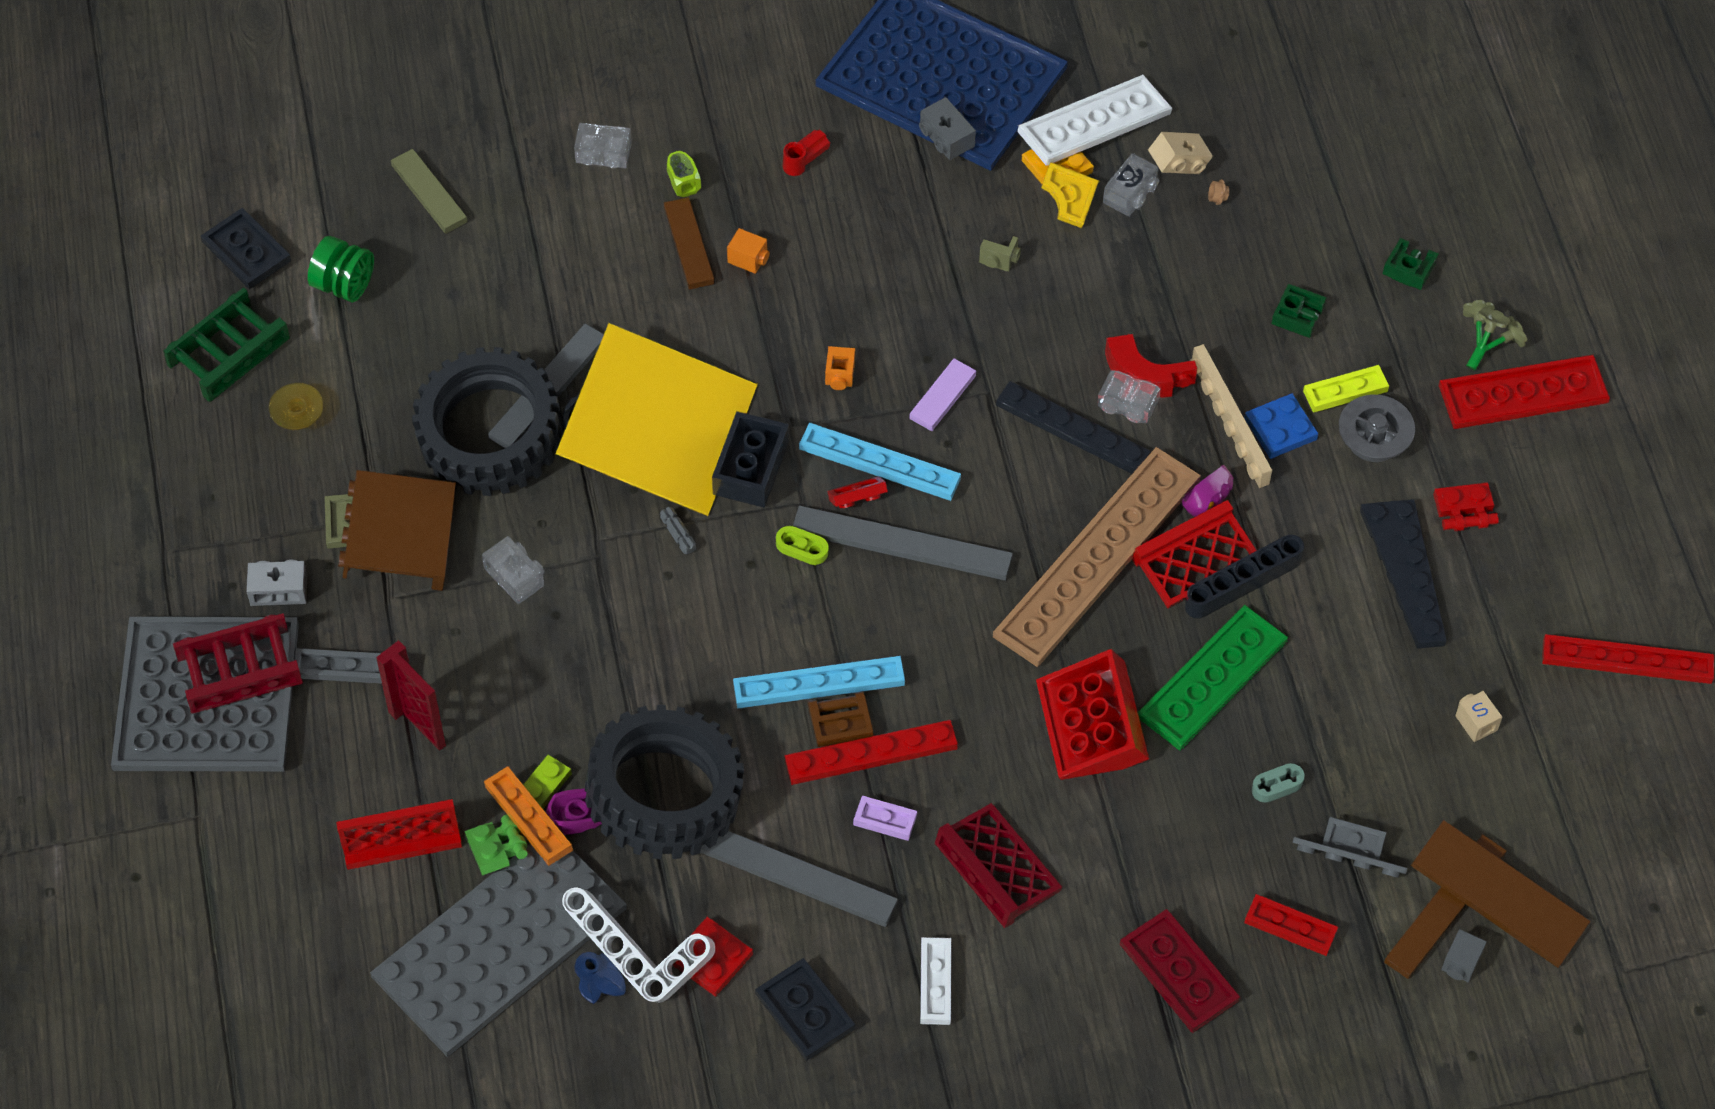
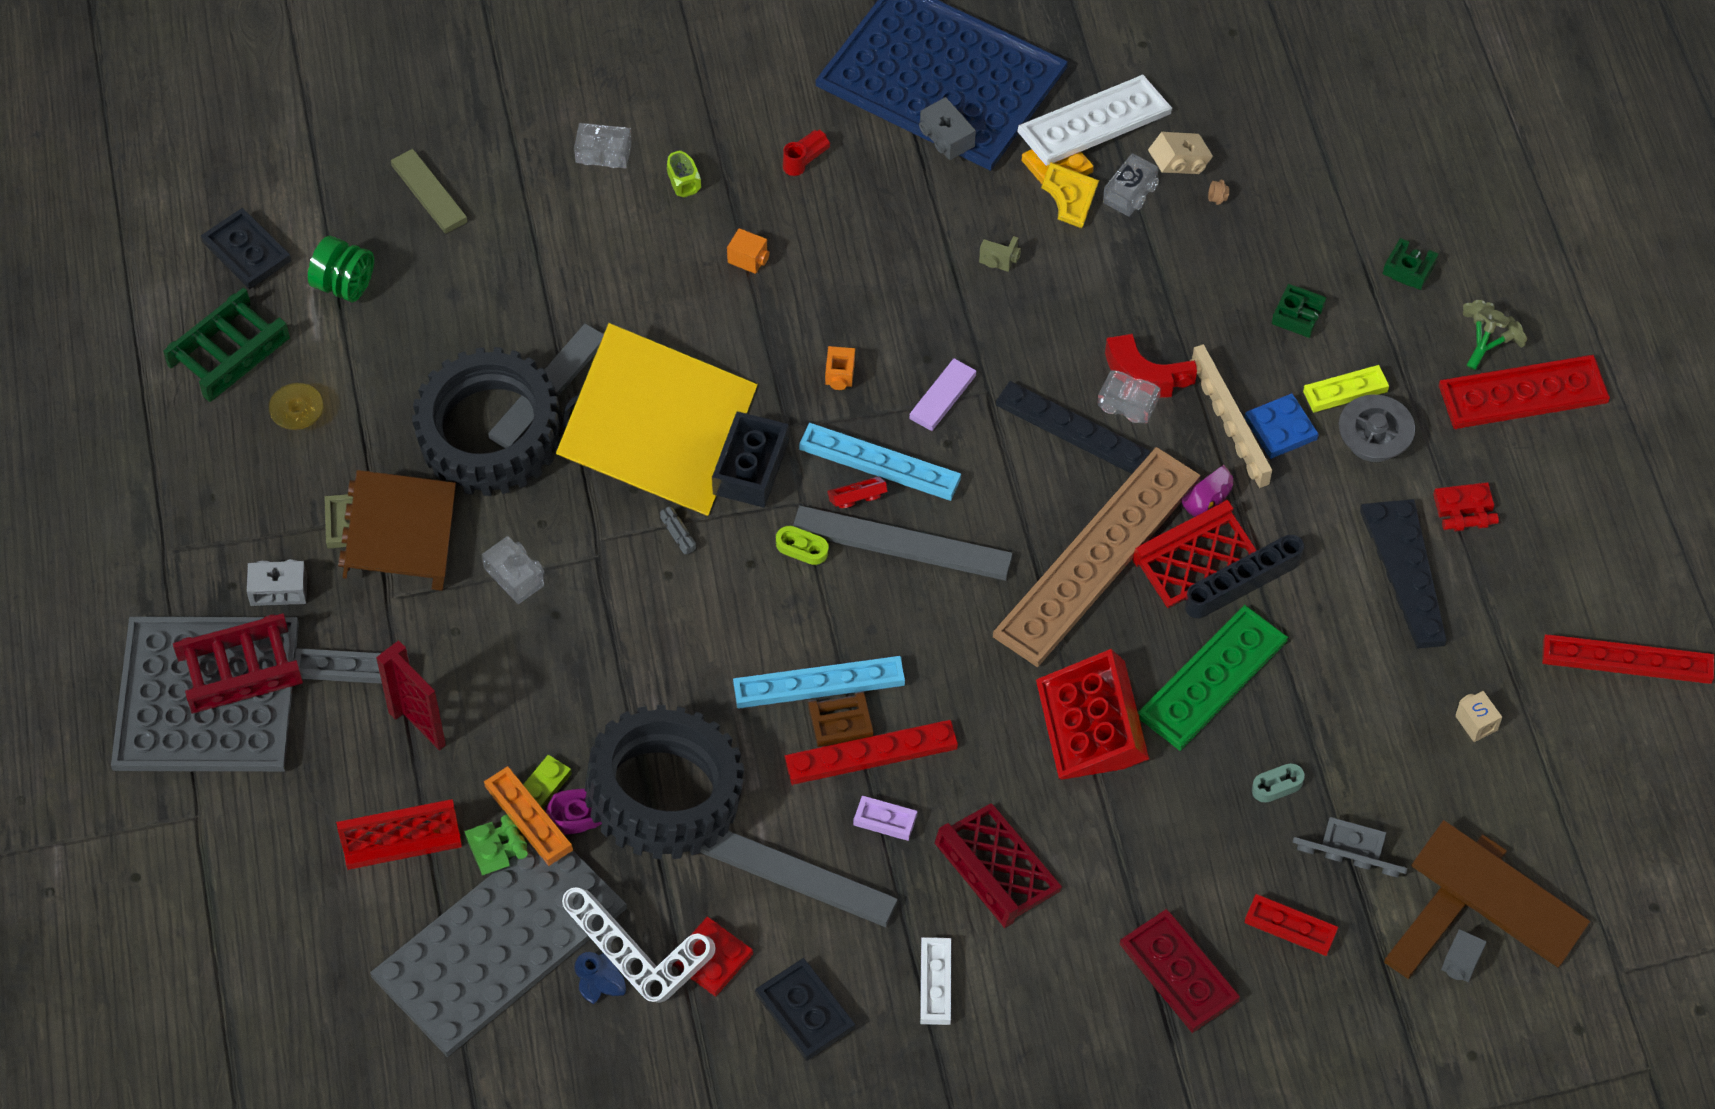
reddish brown tile [664,197,714,290] -> none

